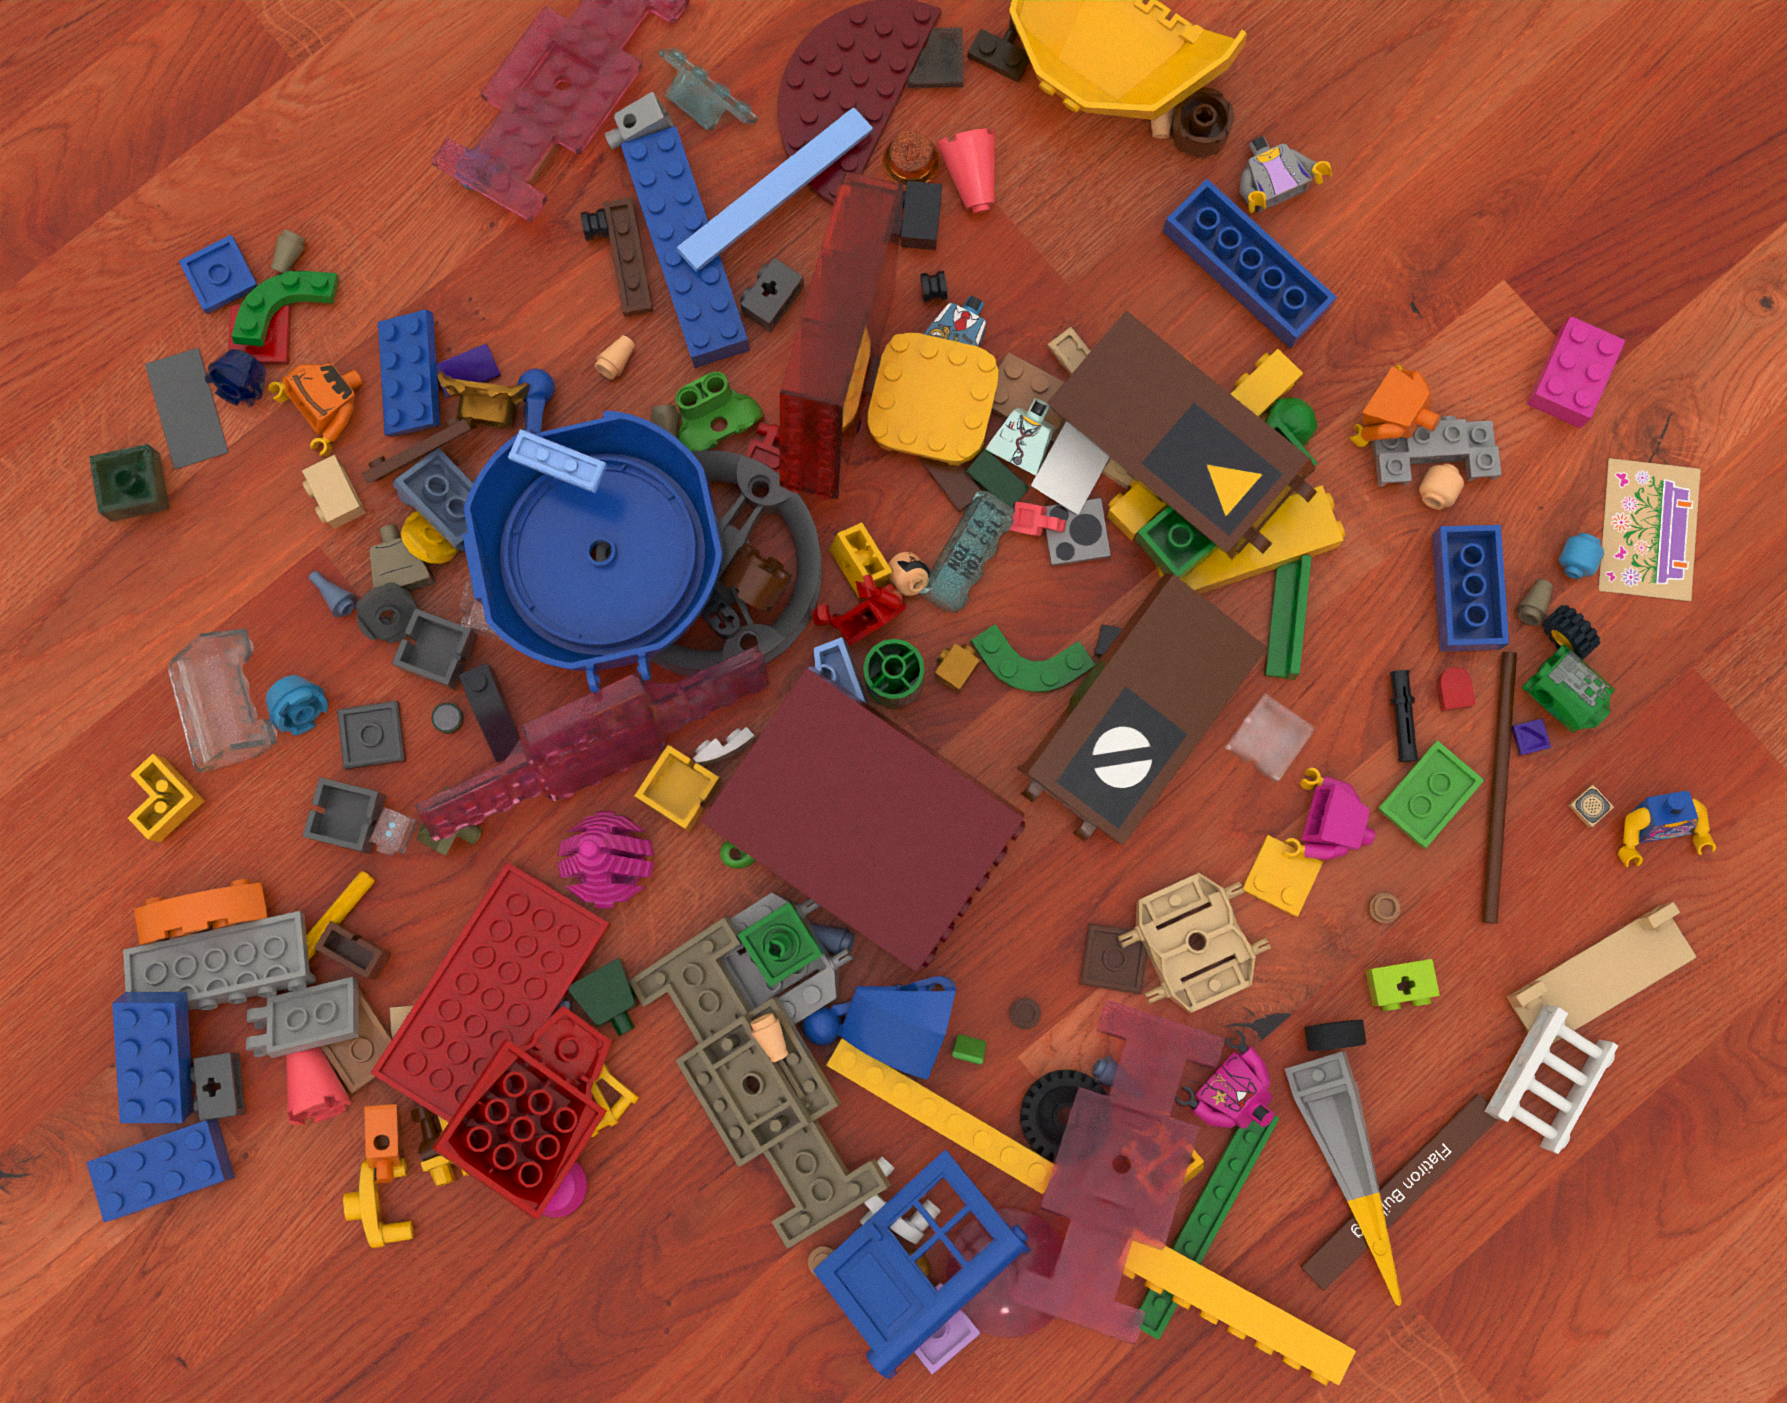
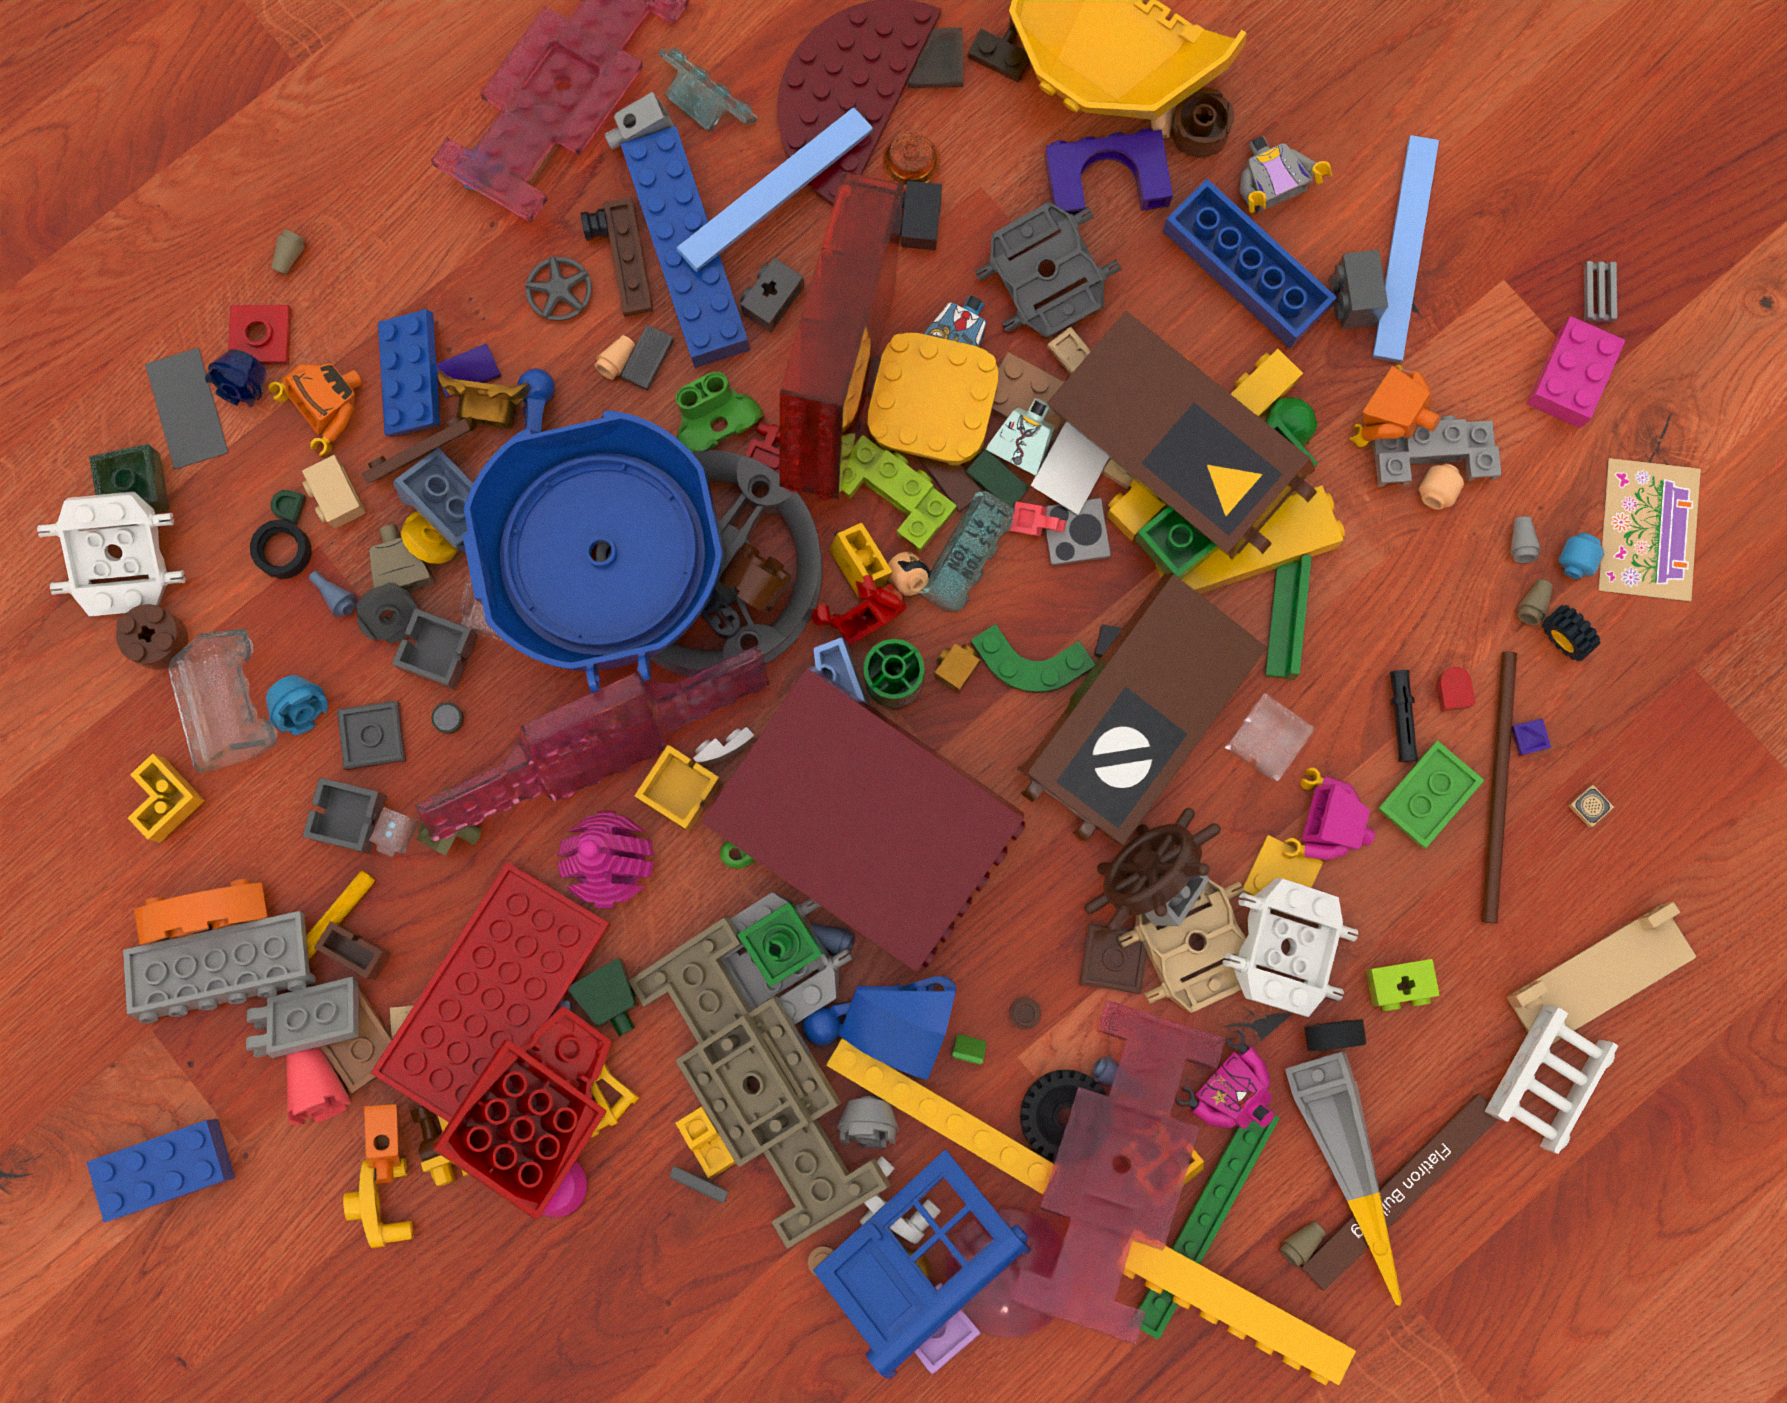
blue brick [112,992,194,1123] -> none
blue plate [179,235,258,314] -> none
dark grey brick [190,1053,246,1121] -> none
green plate [231,271,339,346] -> none
black slope [459,663,525,763] -> none
light blue tile [508,429,607,493] -> none
dark tan cone [649,405,679,437] -> none
light nougat cone [750,1013,789,1062] -> none
black wheel [920,271,948,303] -> none
coral cone [937,128,996,214] -> none
medium nougat plate [1369,893,1400,923] -> none
blue brick [1432,525,1509,652] -> none
green cylinder [1521,644,1615,733] -> none
torso [1618,791,1716,867] -> none
none -> white piece [37,492,186,616]
none -> reddish brown brick [116,604,188,670]
none -> black tyre [250,519,312,579]
none -> dark green tile [270,490,307,525]
none -> dark grey wheel [525,256,592,321]
none -> dark grey tile [621,325,674,391]
none -> dark grey tile [669,1166,729,1203]
none -> yellow slope [676,1107,736,1180]
none -> lime bracket [826,435,957,553]
none -> light grey cone [837,1096,899,1148]
none -> dark grey piece [974,202,1122,339]
none -> dark purple arch [1044,128,1173,216]
none -> reddish brown brick [1084,808,1221,932]
none -> white piece [1223,878,1358,1017]
none -> dark tan cone [1279,1221,1326,1268]
none -> dark grey brick [1329,249,1388,330]
none -> light blue tile [1372,135,1439,363]
none -> light grey cone [1510,516,1541,563]
none -> light grey tile [1584,261,1617,322]

